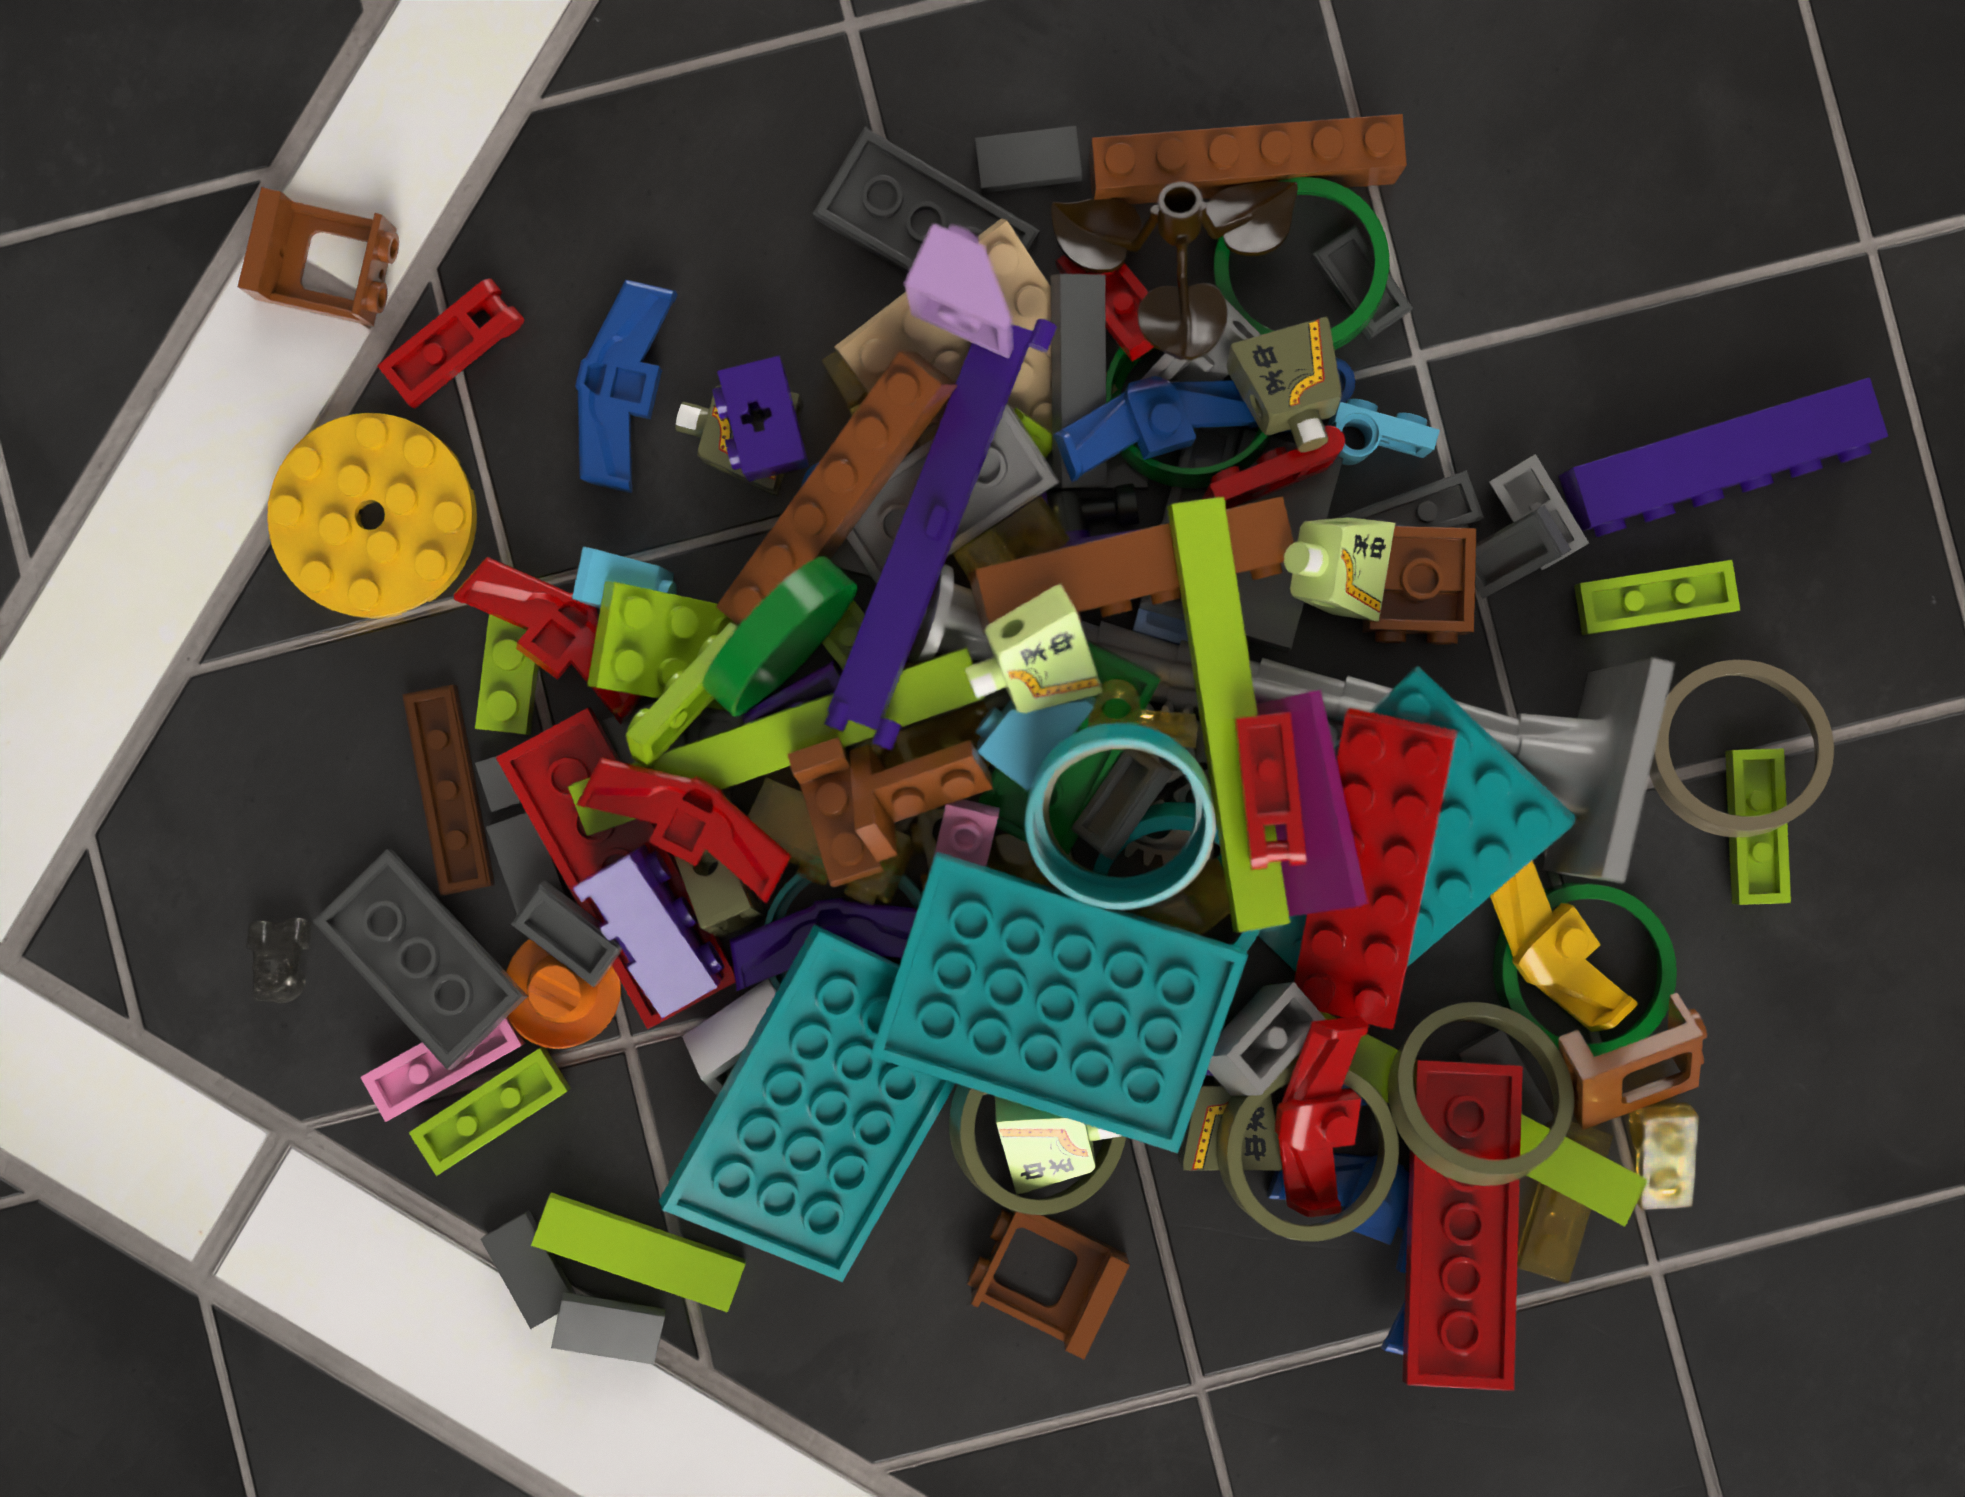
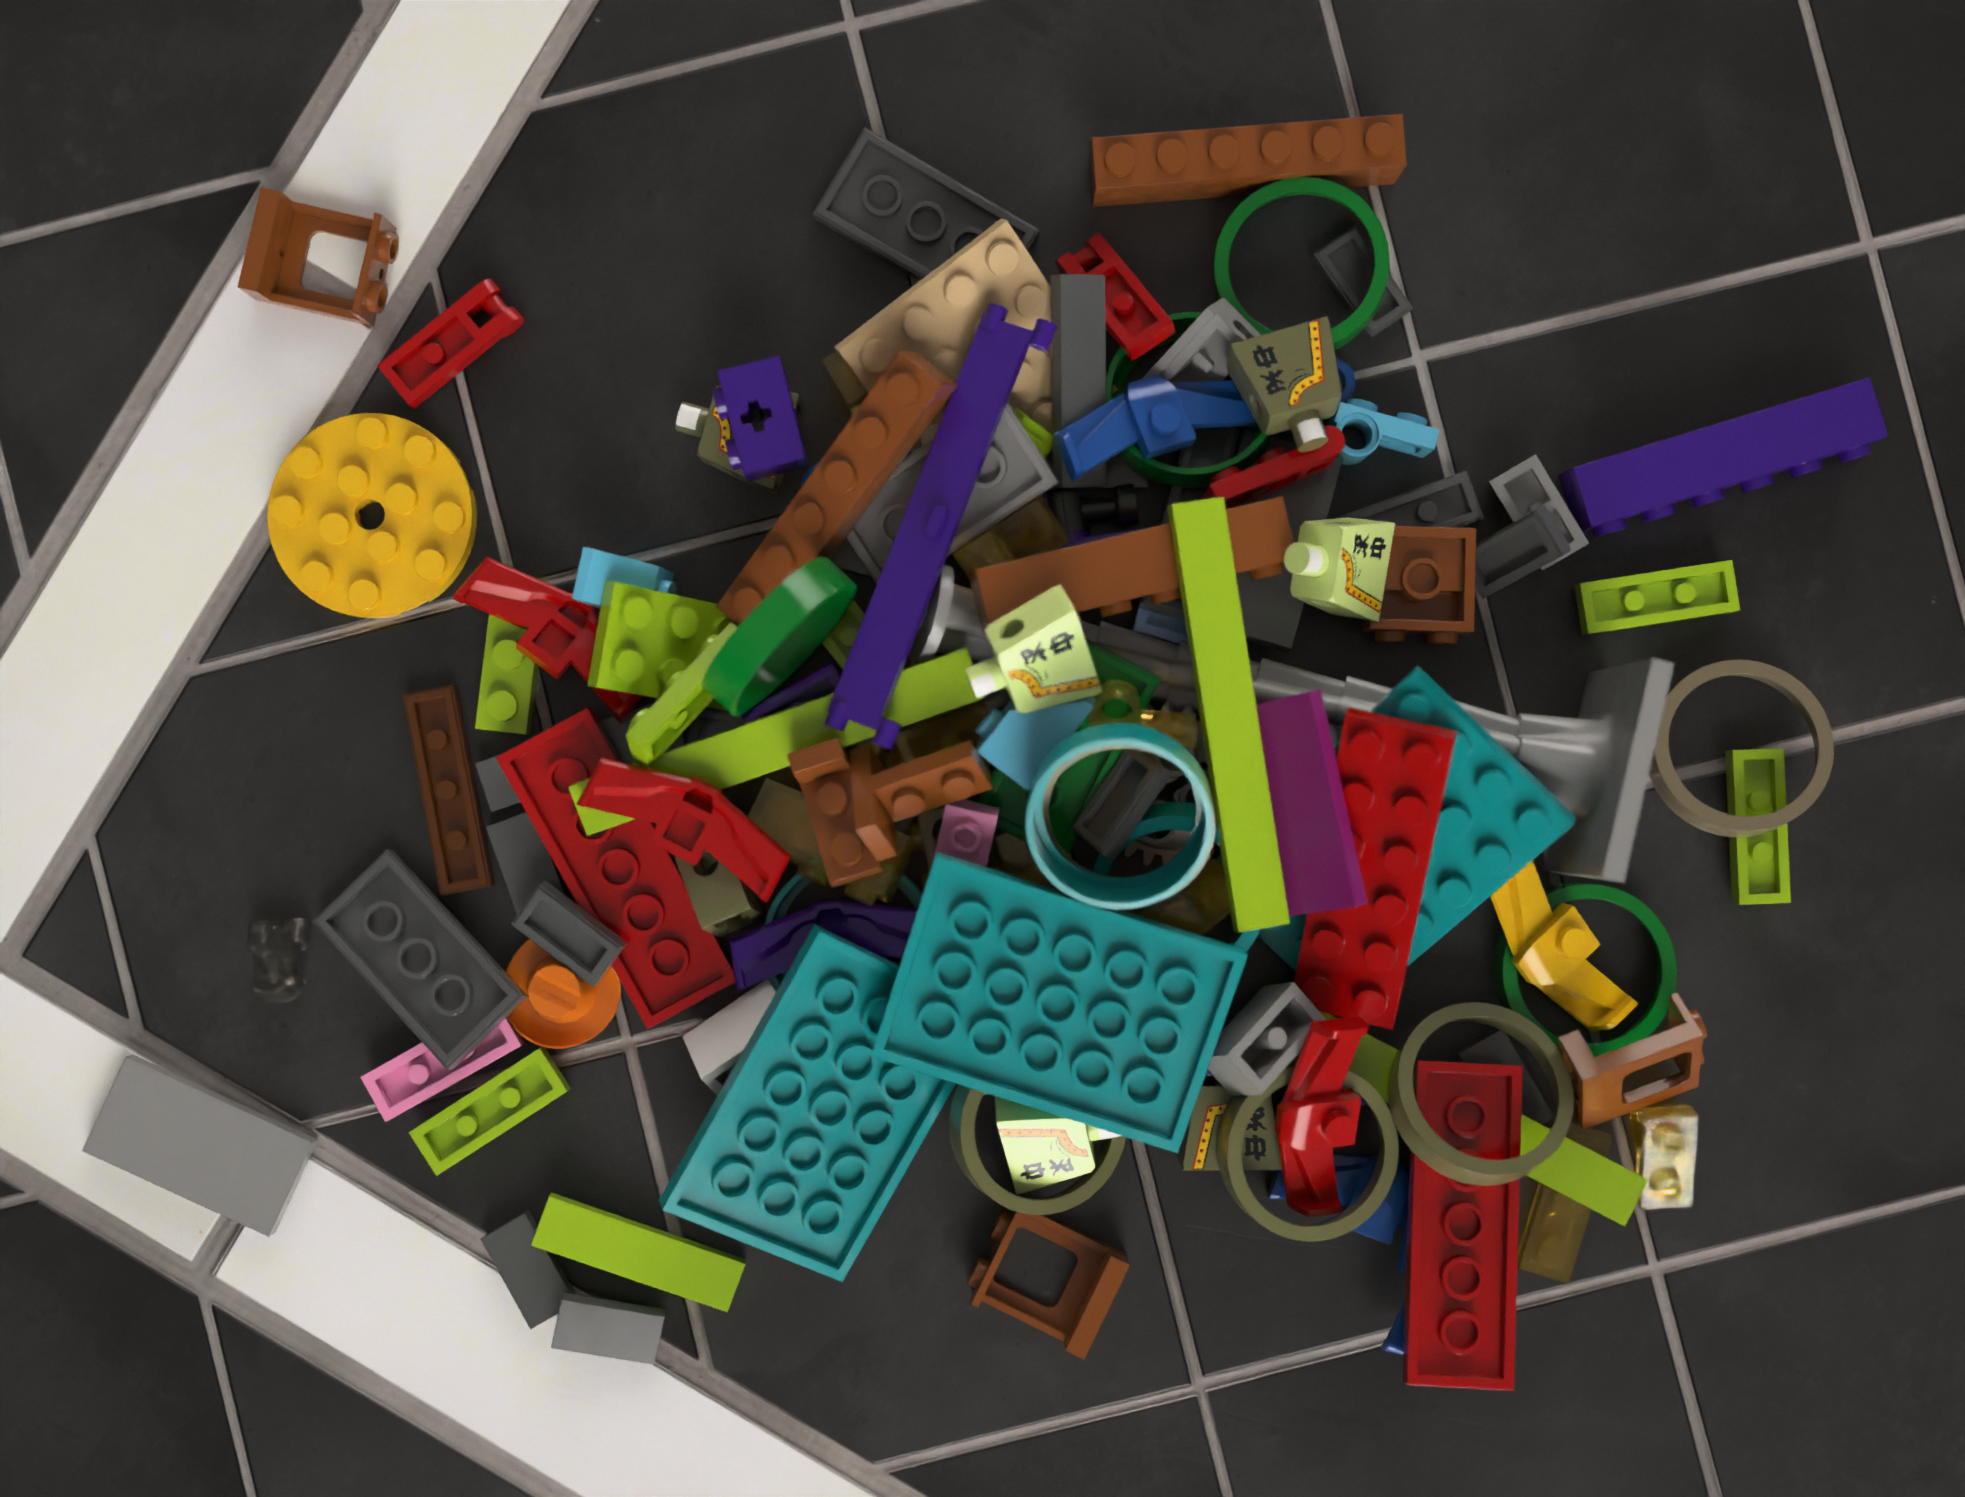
wedge [572,844,724,1018] -> none
blue plate [575,279,678,493] -> none
lavender slope [905,224,1013,359] -> none
dark grey tile [975,126,1082,193] -> none
dark brown plant [1051,181,1298,360] -> none
red plate [1235,712,1306,870] -> none
none -> light grey tile [82,1055,318,1237]

